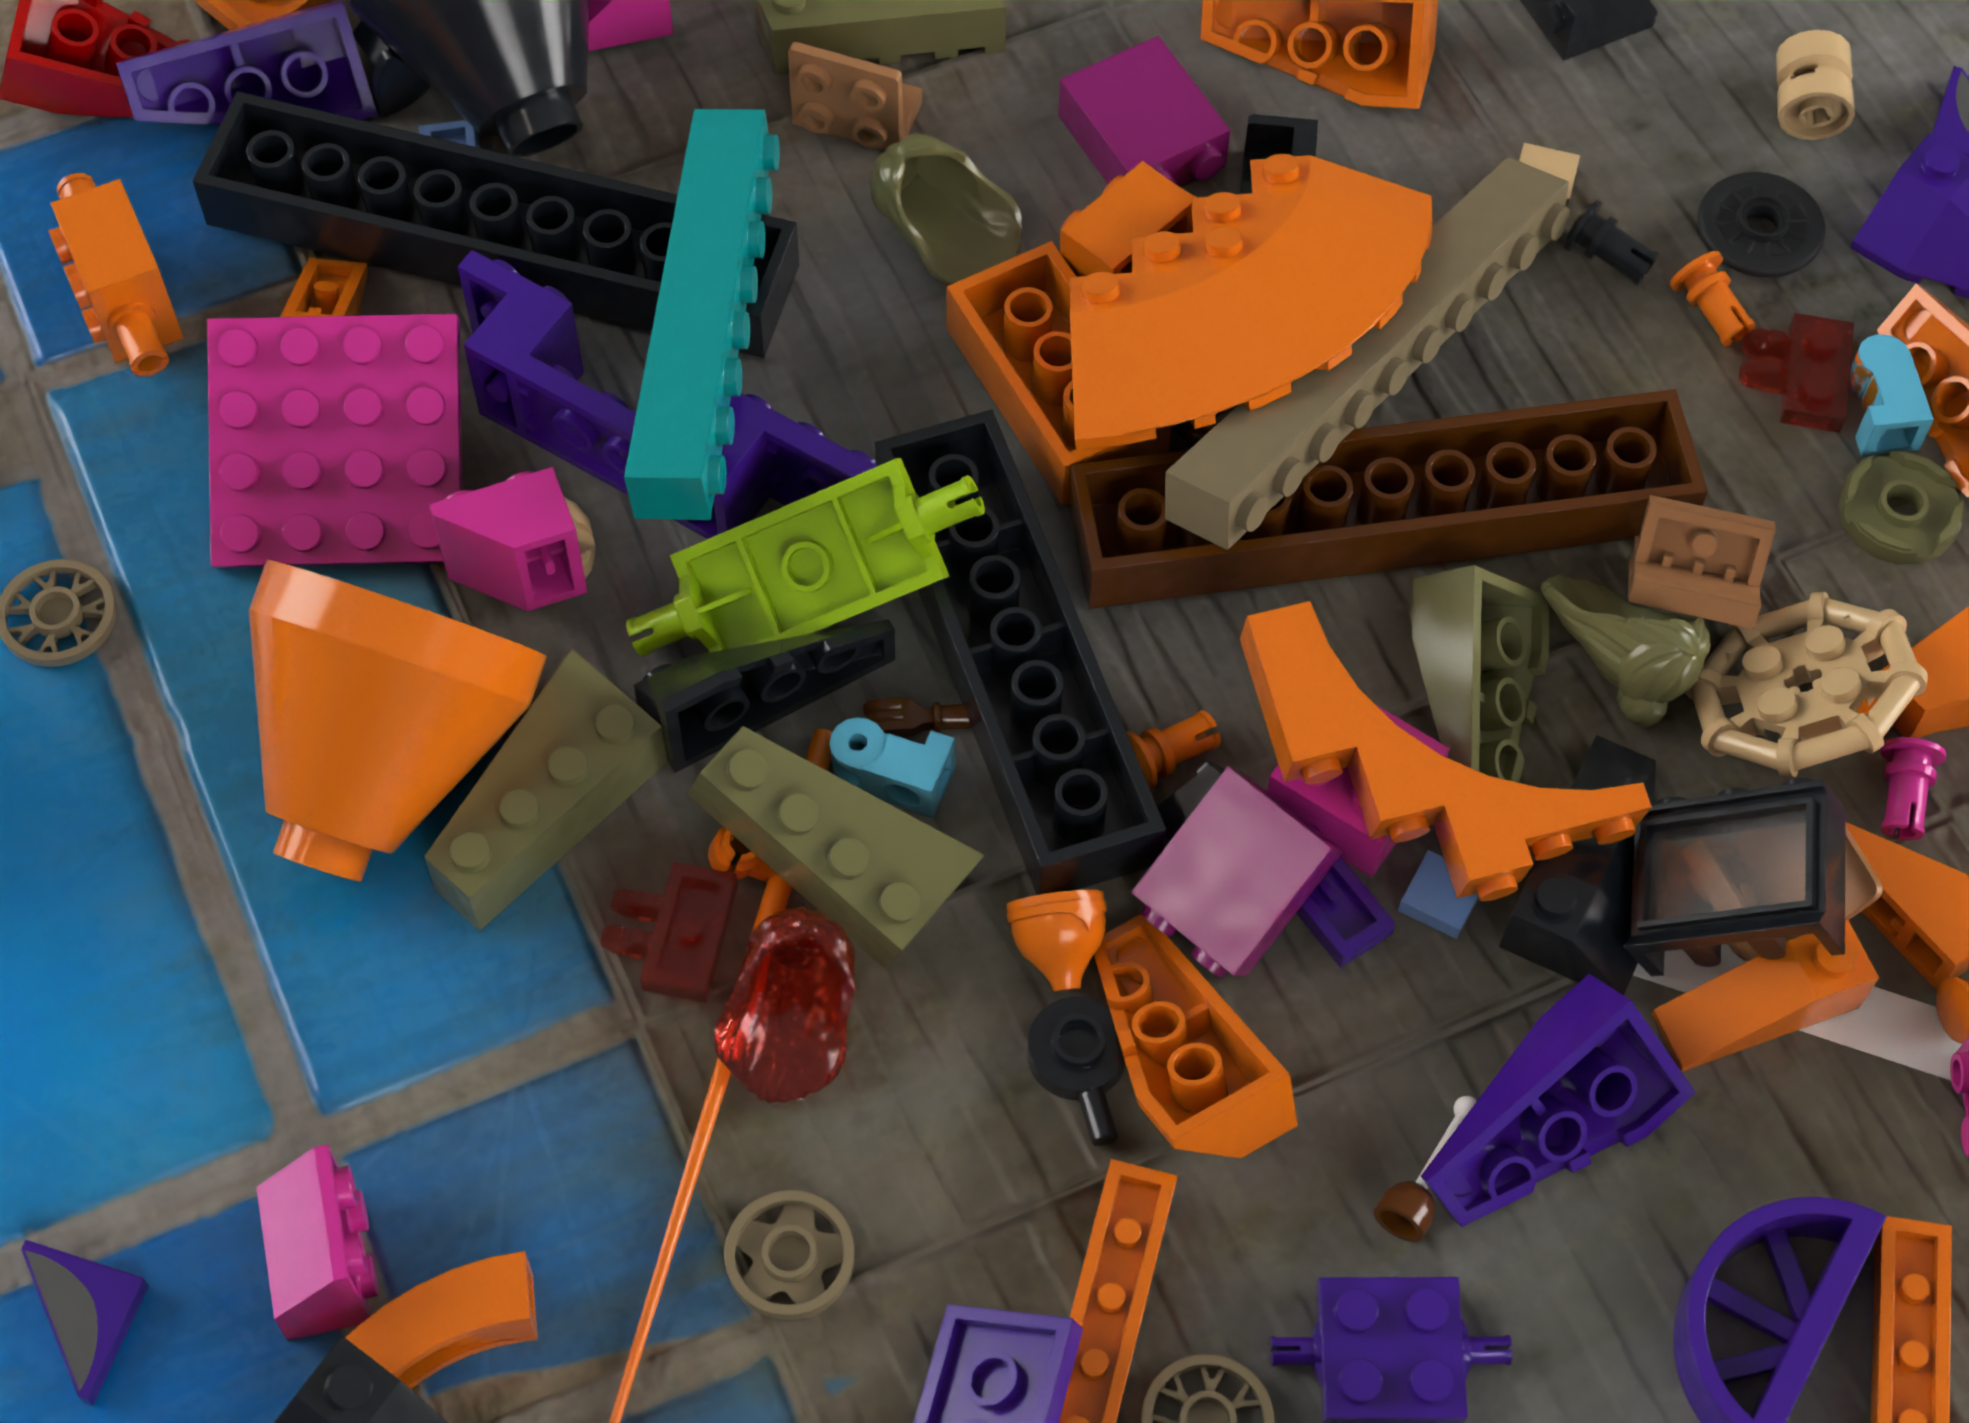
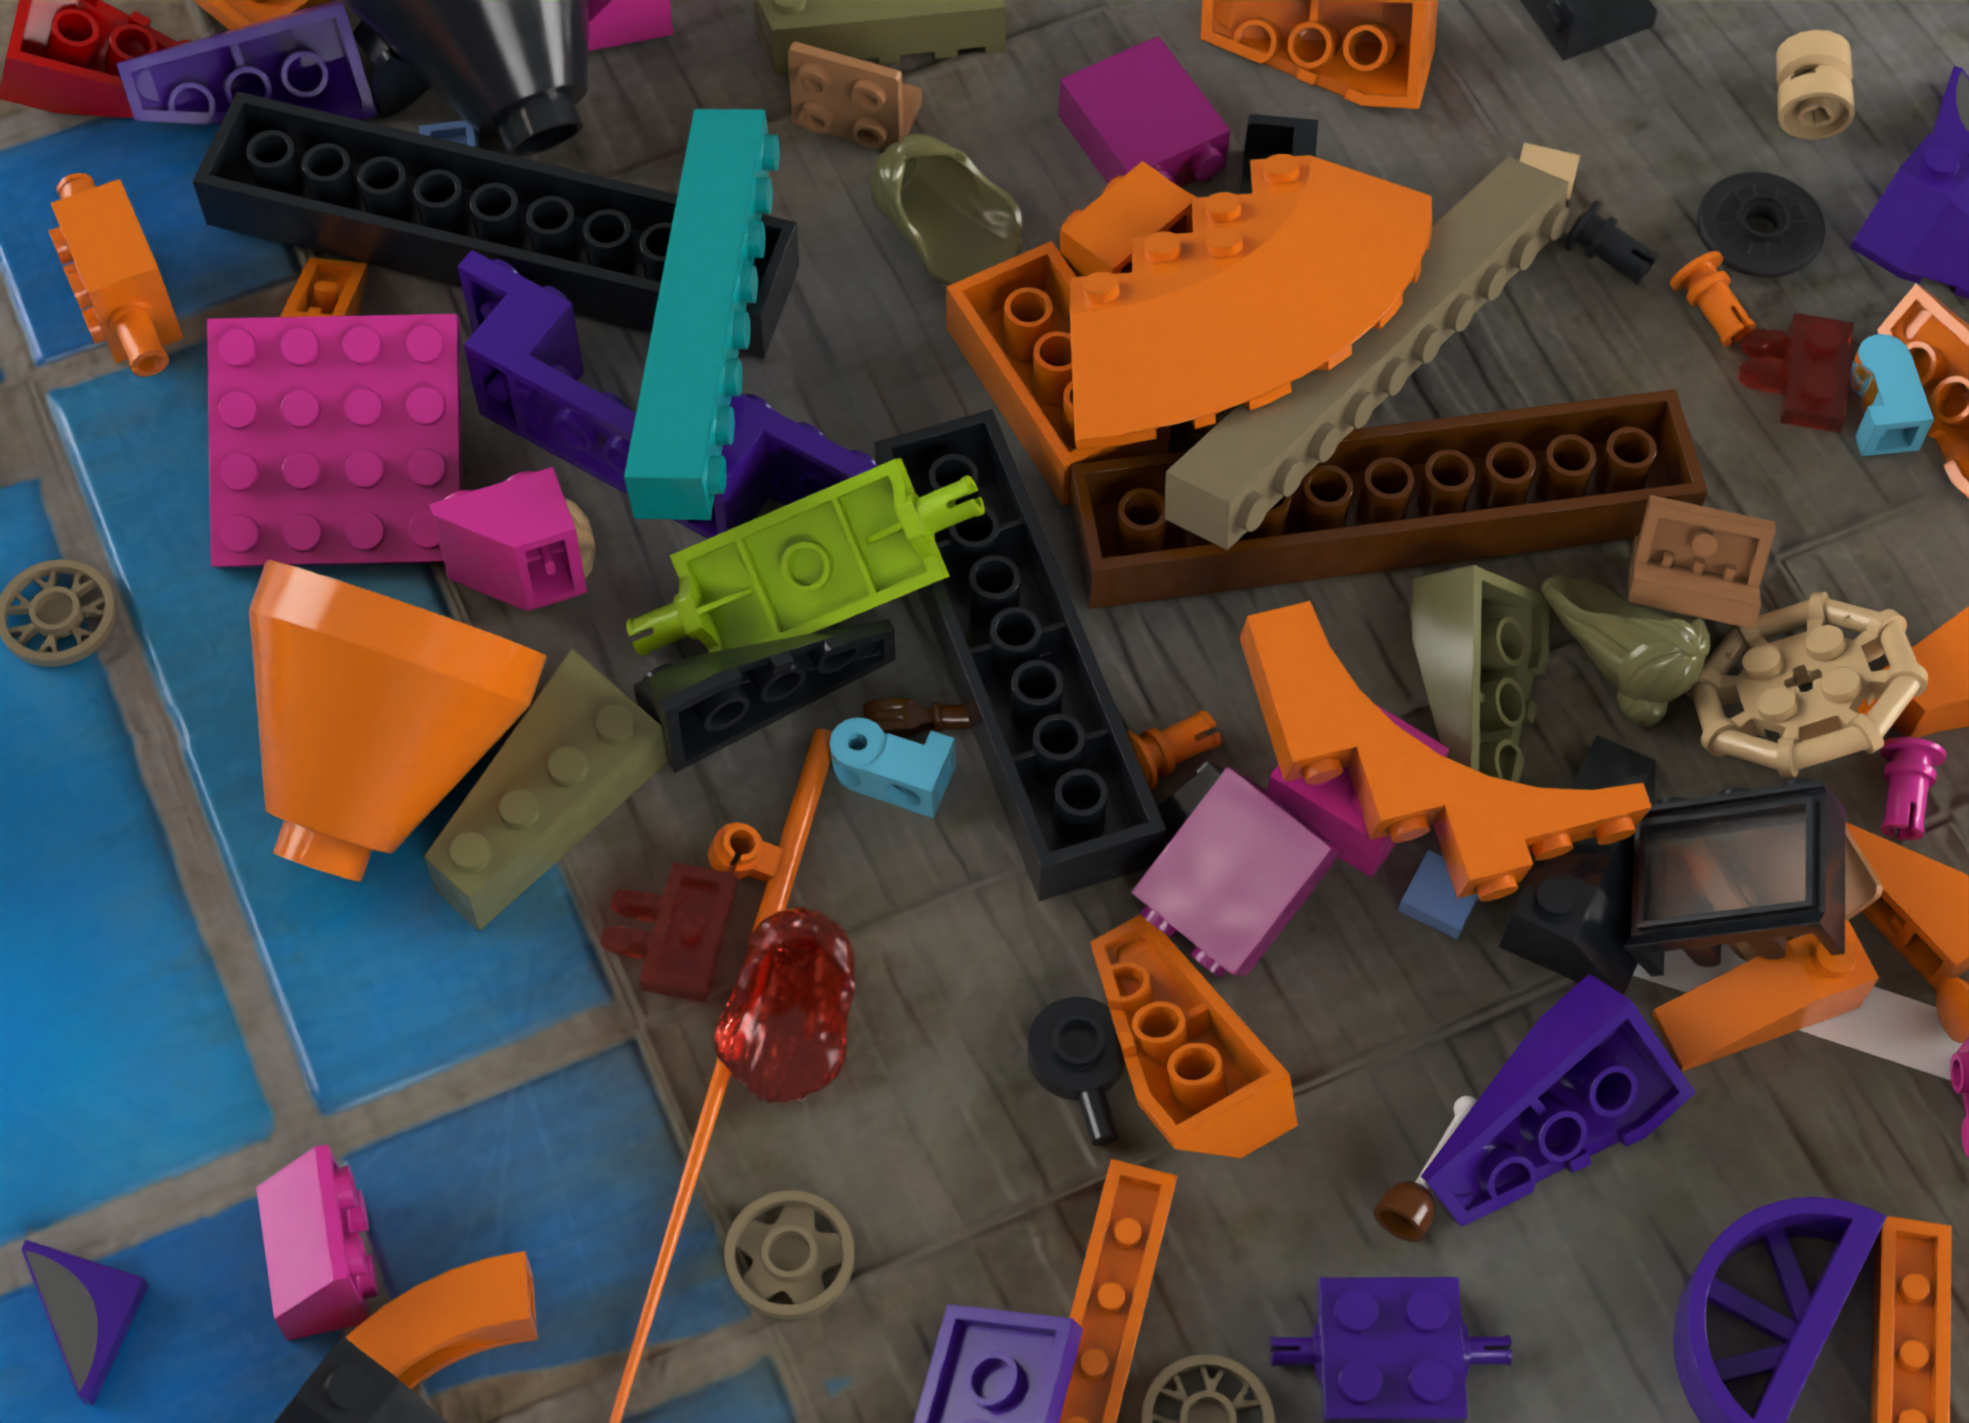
olive wedge [687,726,984,968] -> none
orange helmet [1006,890,1107,992] -> none
dark purple plate [1296,825,1396,968] -> none
olive tile [1838,451,1966,564] -> none

